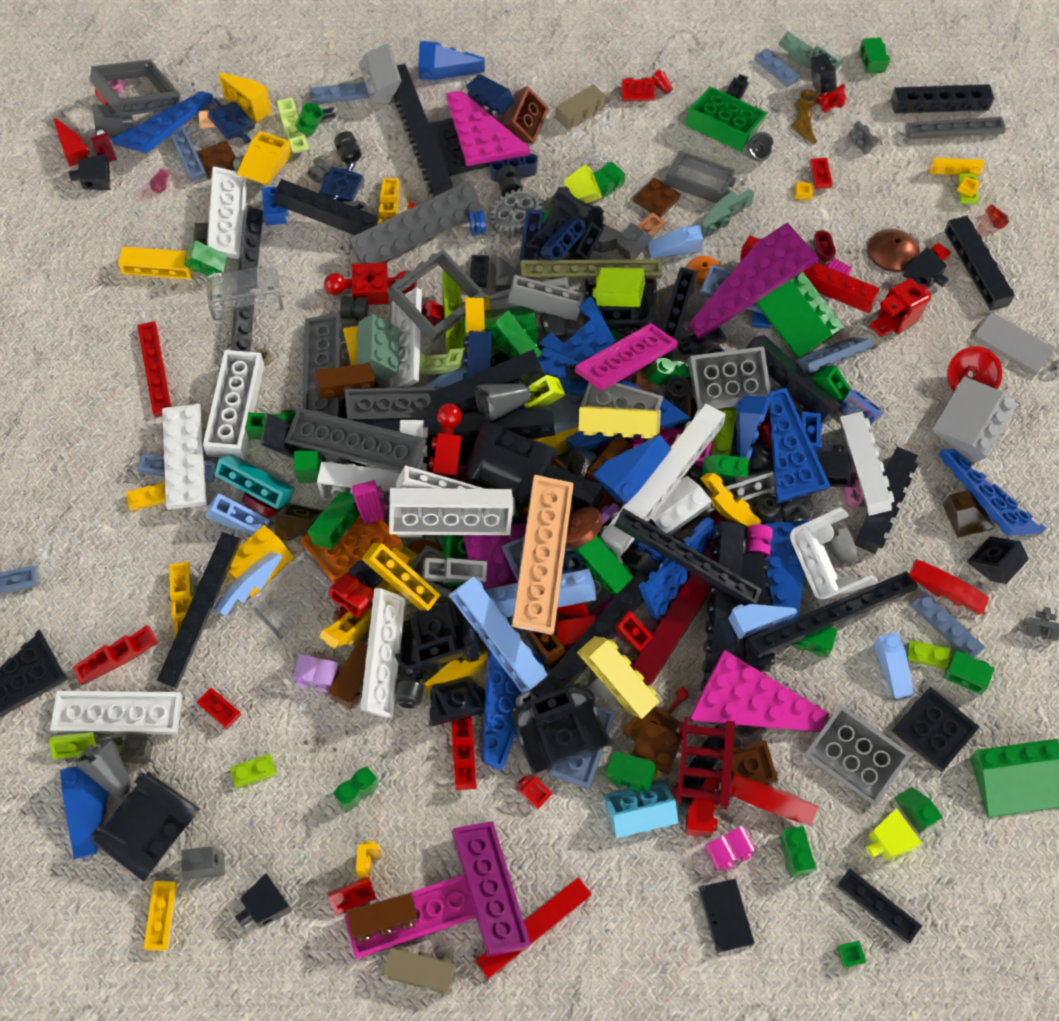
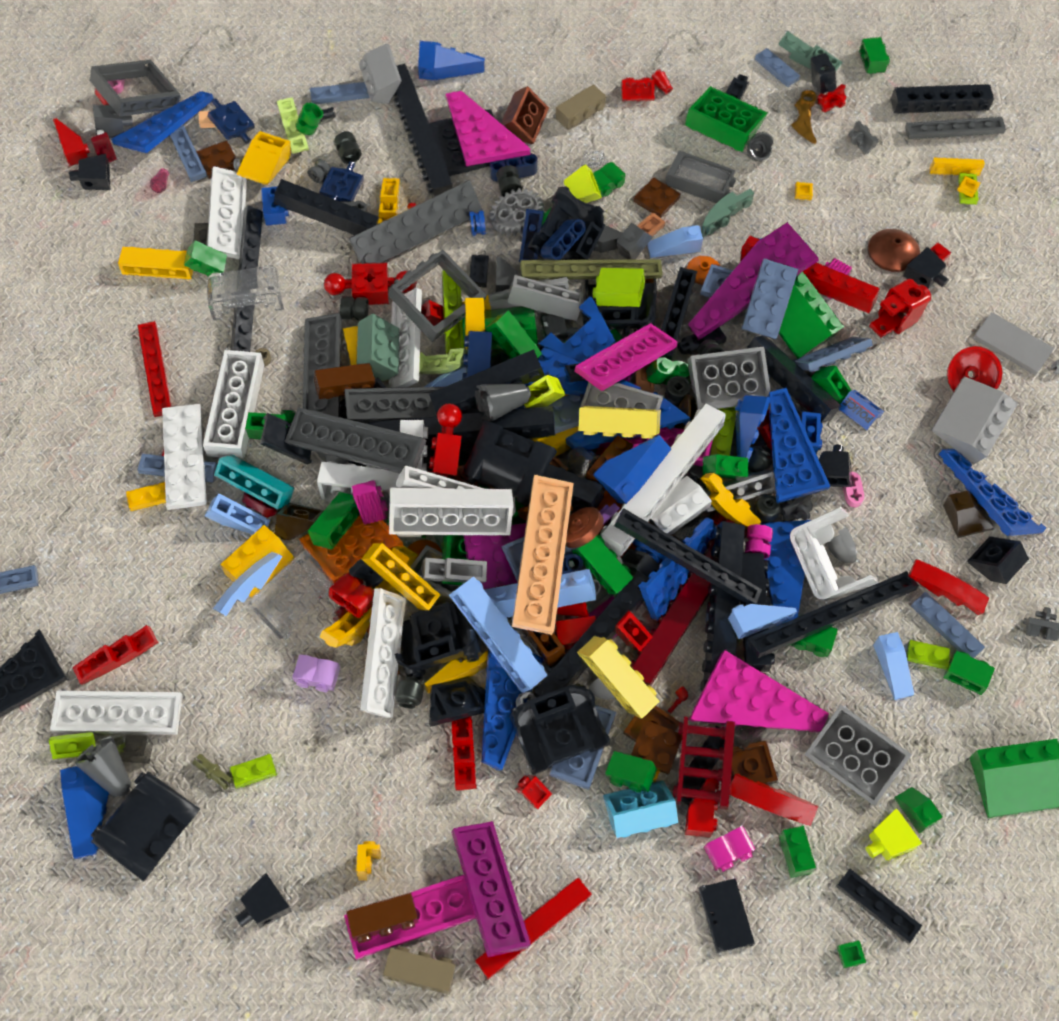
yellow plate [144,881,177,951] -> none
black plate [156,532,242,688] -> none
yellow slope [169,561,193,639] -> none
dark grey torso [182,847,225,880] -> none
red plate [196,687,242,730] -> none
yellow slope [218,72,271,123] -> none
green brick [294,451,323,483] -> none
reddish brown brick [328,641,368,709] -> none
red plate [328,877,377,915] -> none
green brick [333,766,379,811] -> none
dark blue brick [466,74,515,114] -> none
red plate [810,158,832,189] -> none
dark red plate [813,230,836,262] -> none
white brick [840,411,894,516] -> none
black brick [855,446,919,554] -> none
black plate [892,687,980,773] -> none
black brick [944,215,1015,311] -> none
clear red cone [986,205,1009,229] -> none
none -> olive pin [192,754,233,790]
none -> sand blue plate [741,259,799,339]

